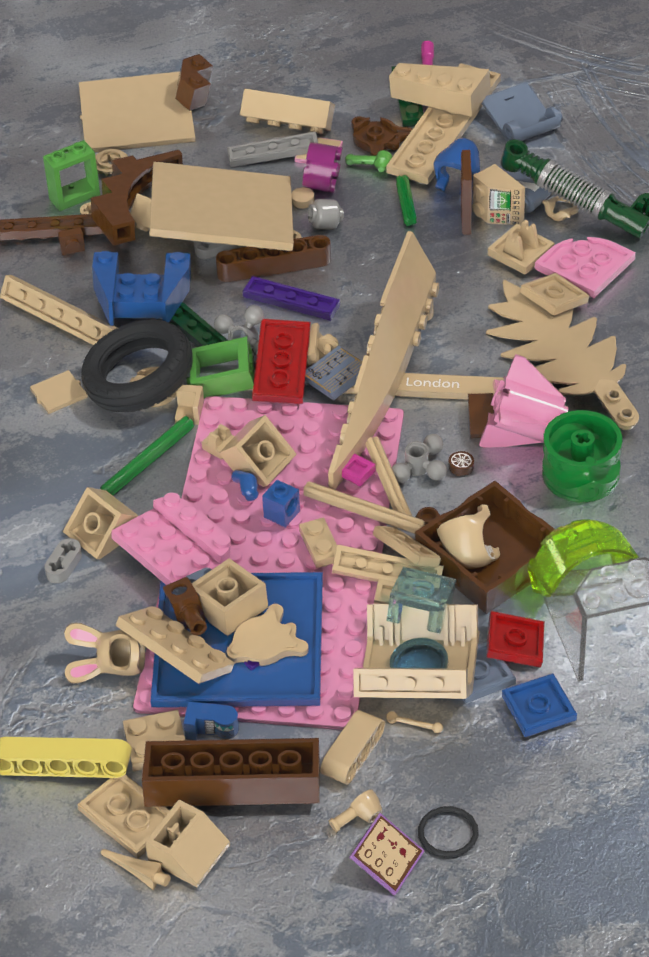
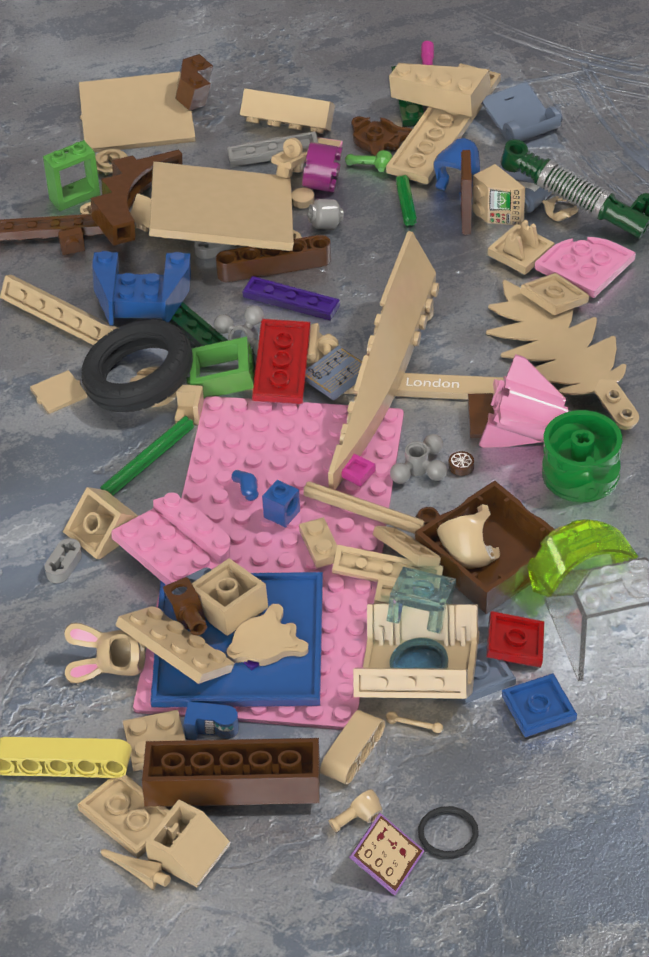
tan tile [202,424,235,460] -> none
tan slope [219,415,297,487] -> none
tan axle [365,436,412,516] -> none
none -> tan hips [271,138,307,178]

